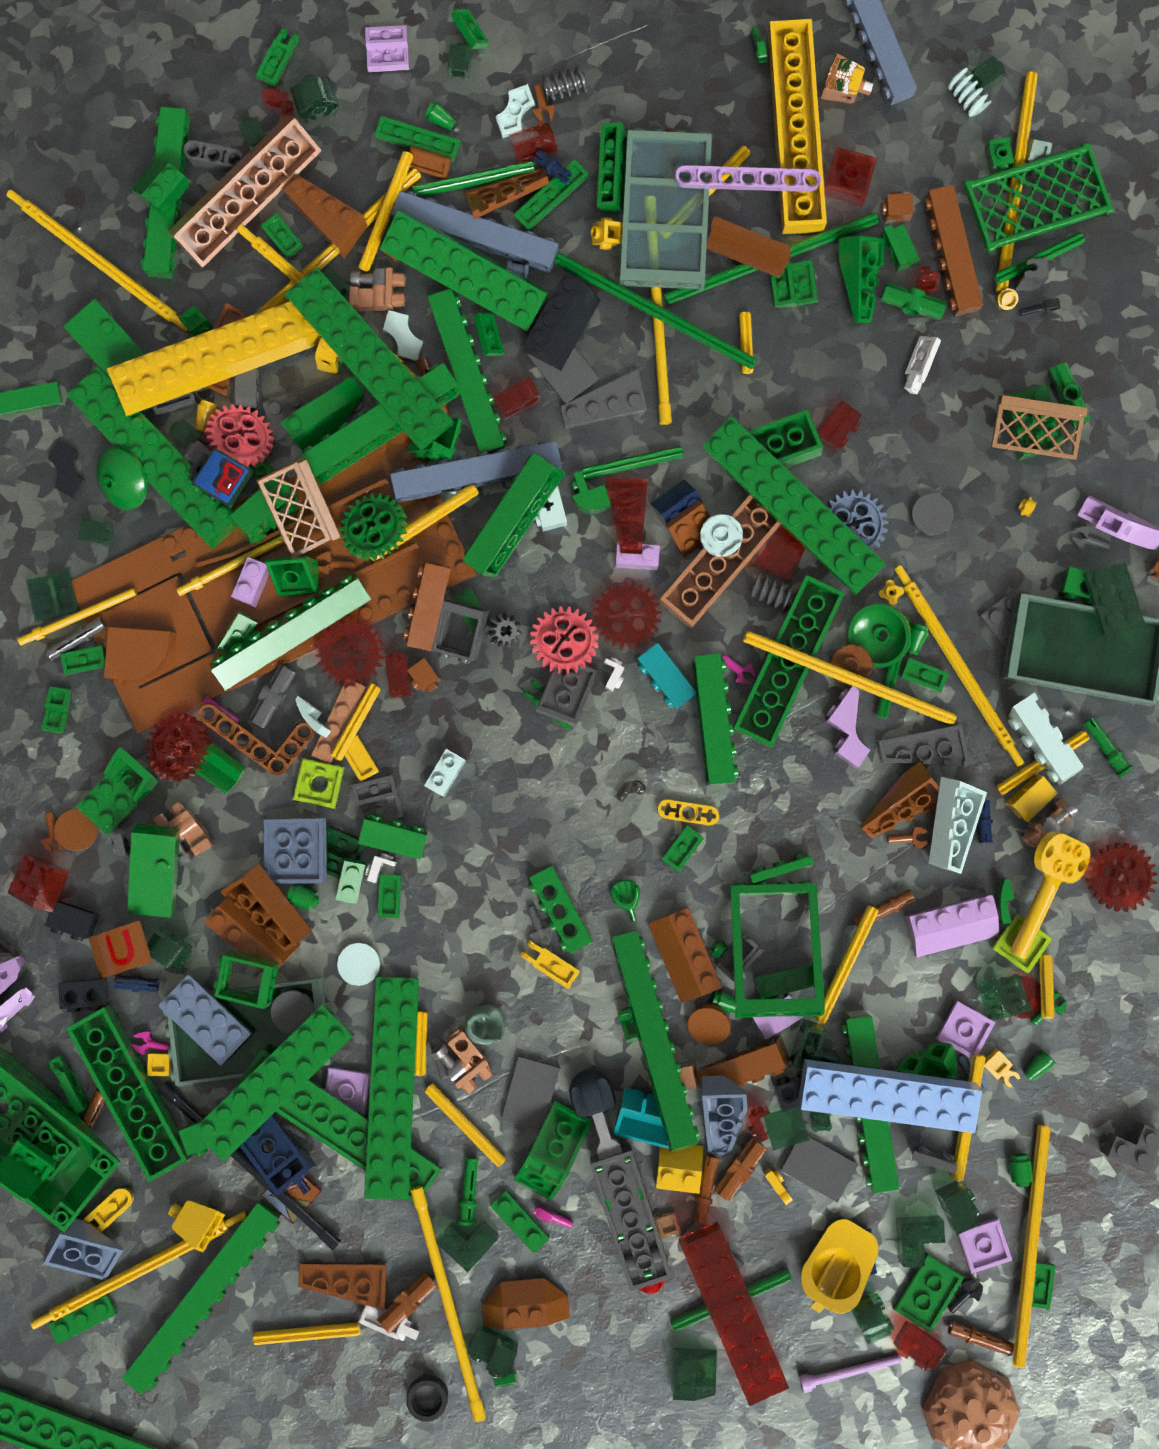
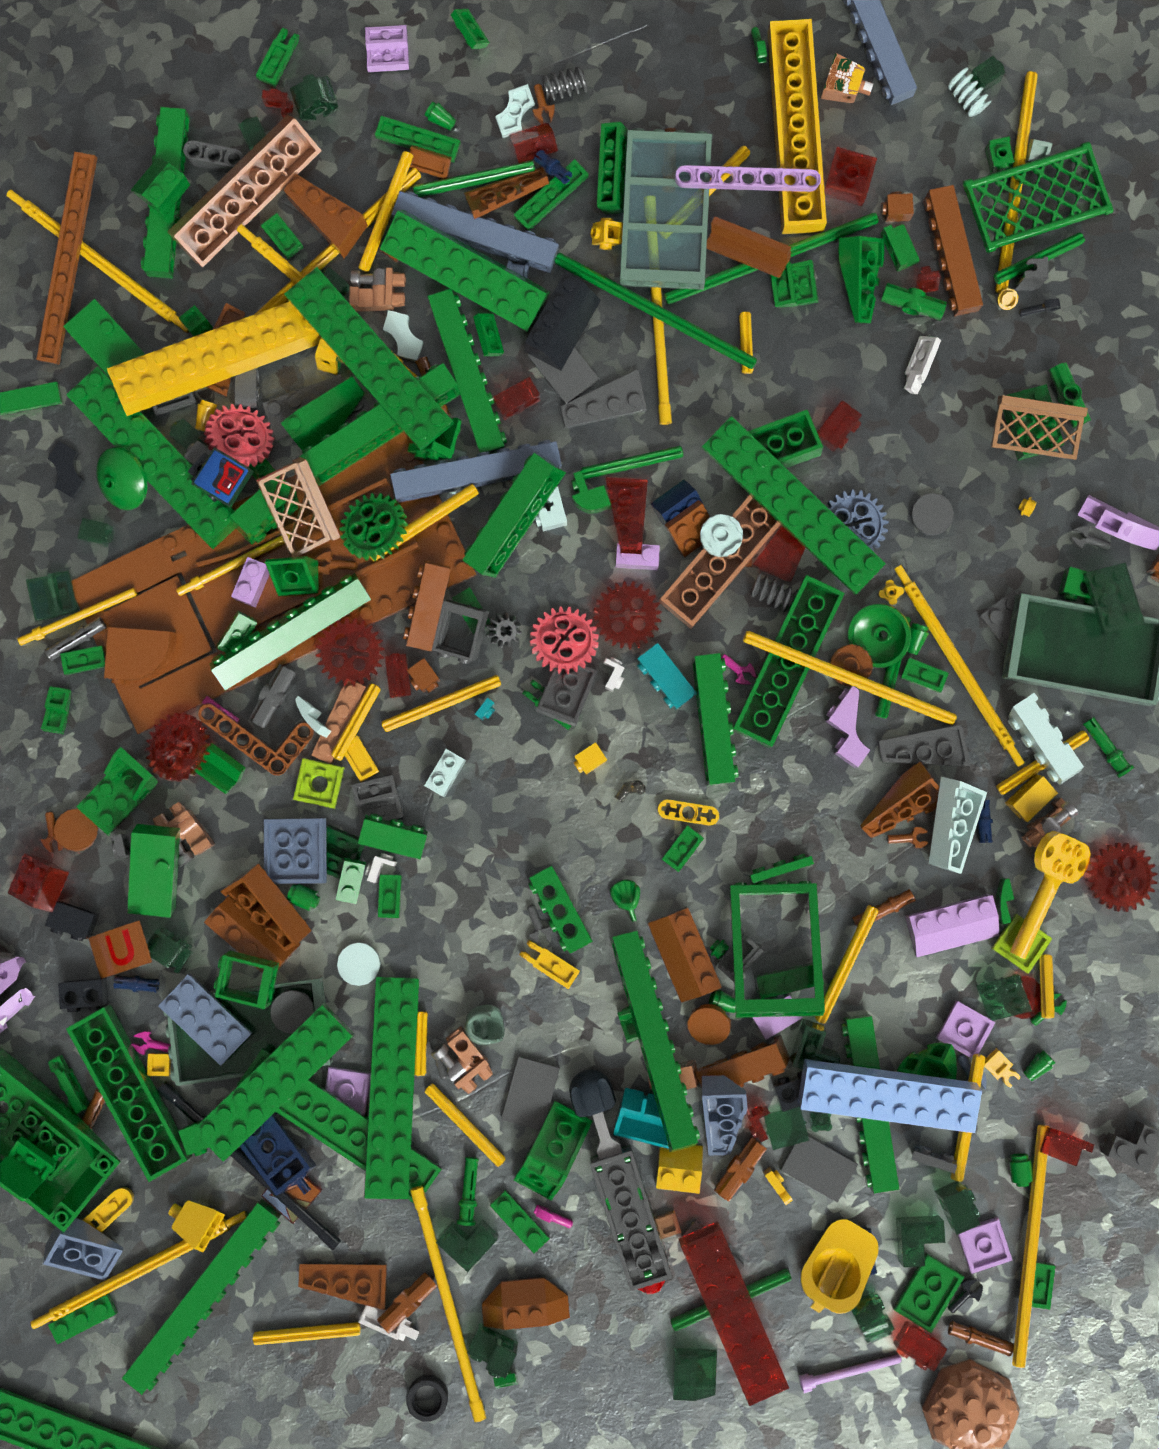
clear green brick [447,43,472,79] -> none
dark orange pin [693,1155,719,1224] -> none
none -> dark orange plate [36,151,98,365]
none -> yellow axle [381,675,501,732]
none -> teal plate [475,698,496,721]
none -> yellow brick [573,742,607,775]
none -> clear red panel [1040,1127,1095,1166]

